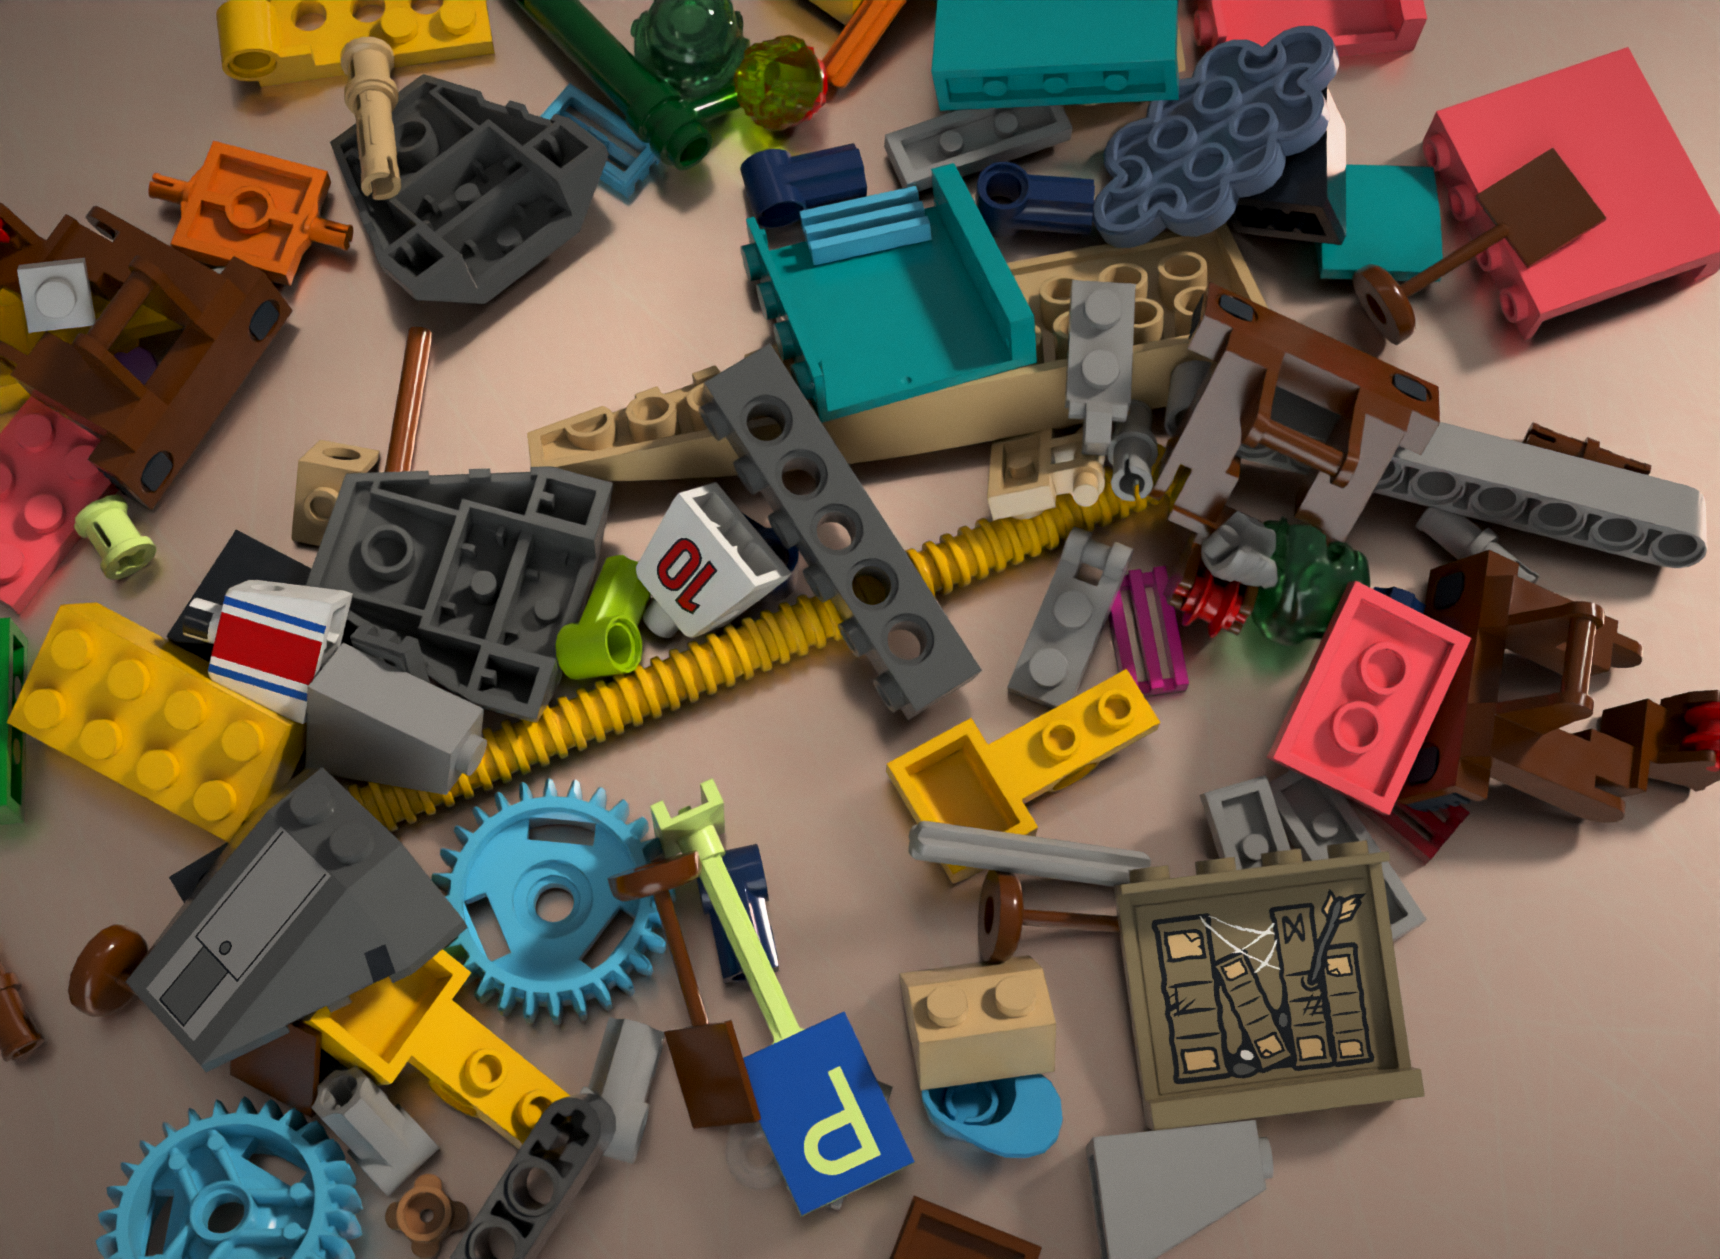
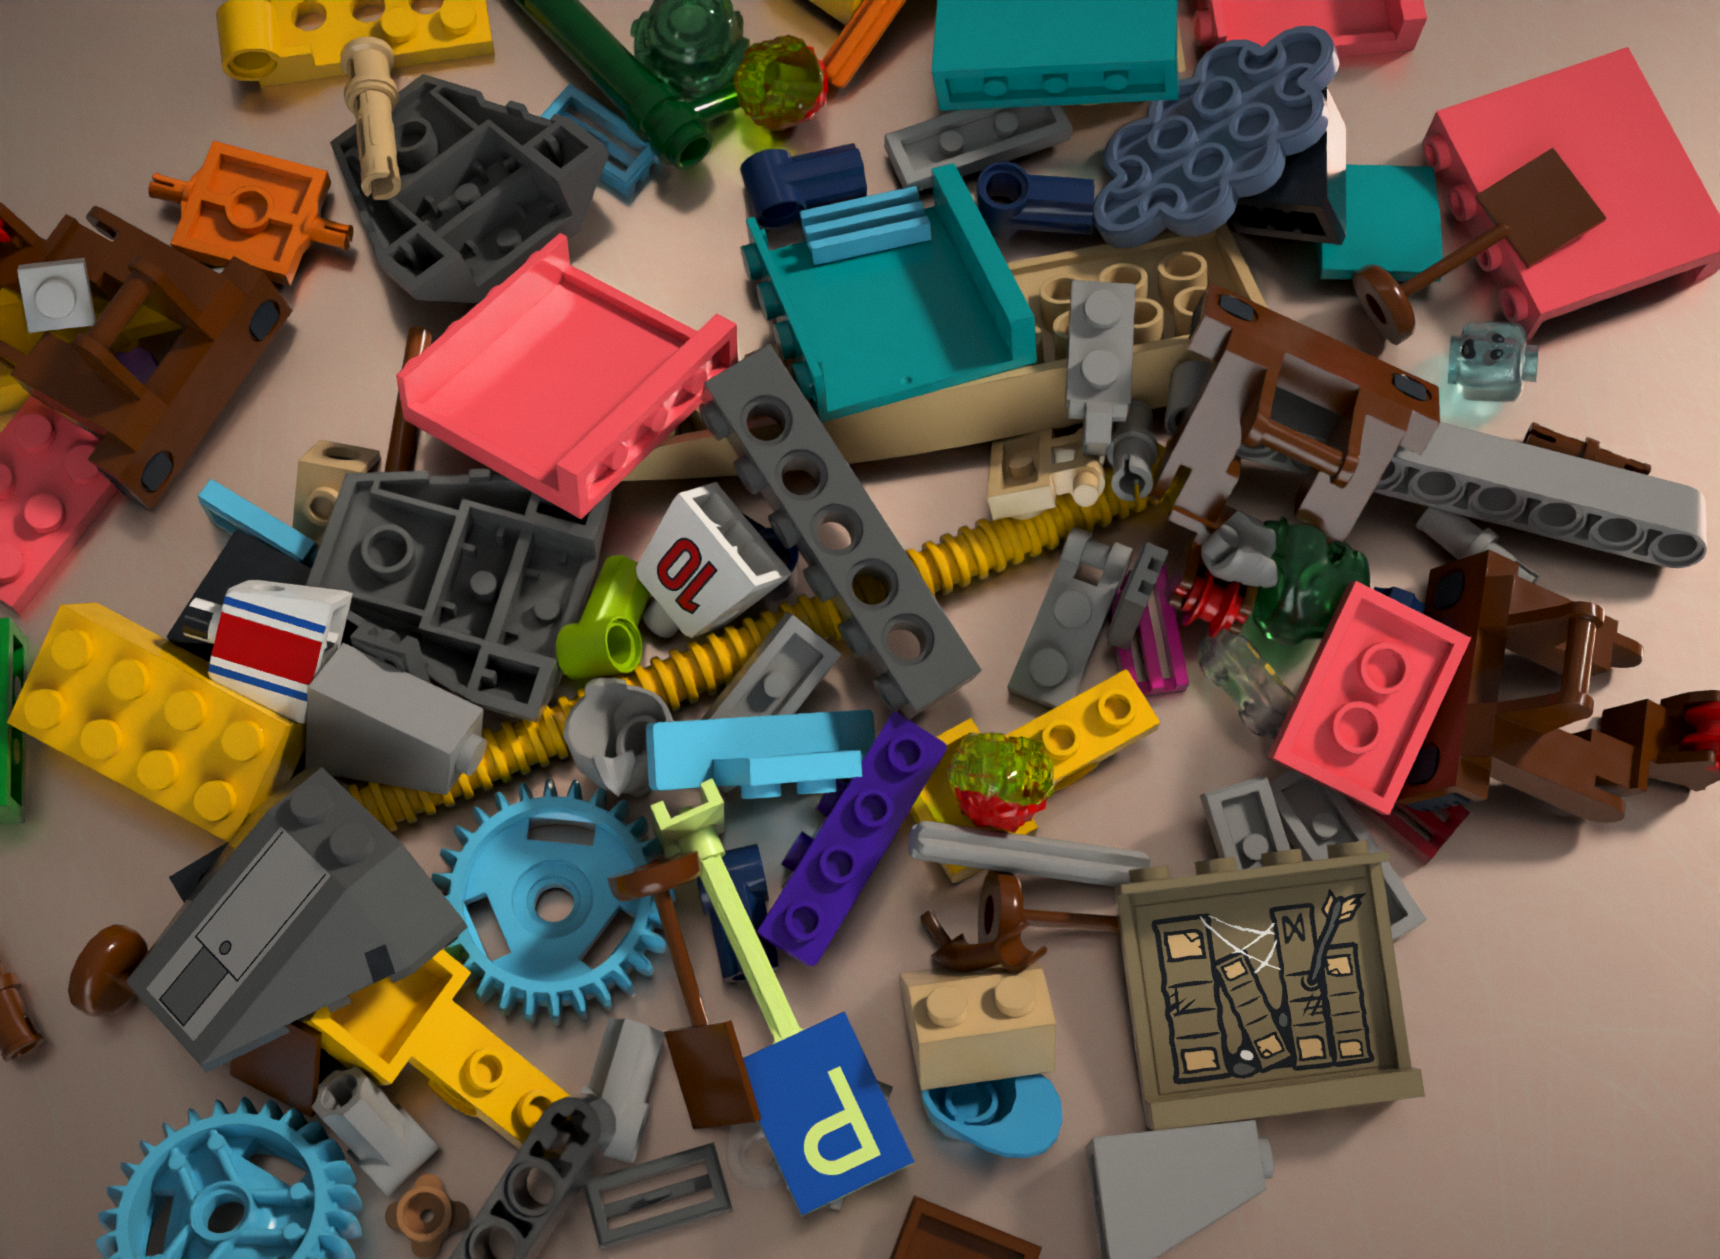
yellowish green bush [74,495,157,580] -> none
none -> medium azure tile [198,479,318,568]
none -> coral panel [396,233,738,519]
none -> light grey hat [563,678,674,797]
none -> dark grey tile [583,1142,733,1251]
none -> medium azure bracket [646,709,875,799]
none -> light grey plate [700,611,842,793]
none -> dark purple bracket [756,711,947,967]
none -> reddish brown piece [920,909,1047,973]
none -> clear neon green piece [947,732,1055,833]
none -> dark grey tile [1106,542,1169,651]
none -> clear plate [1198,629,1295,739]
none -> clear light blue head [1448,321,1539,403]

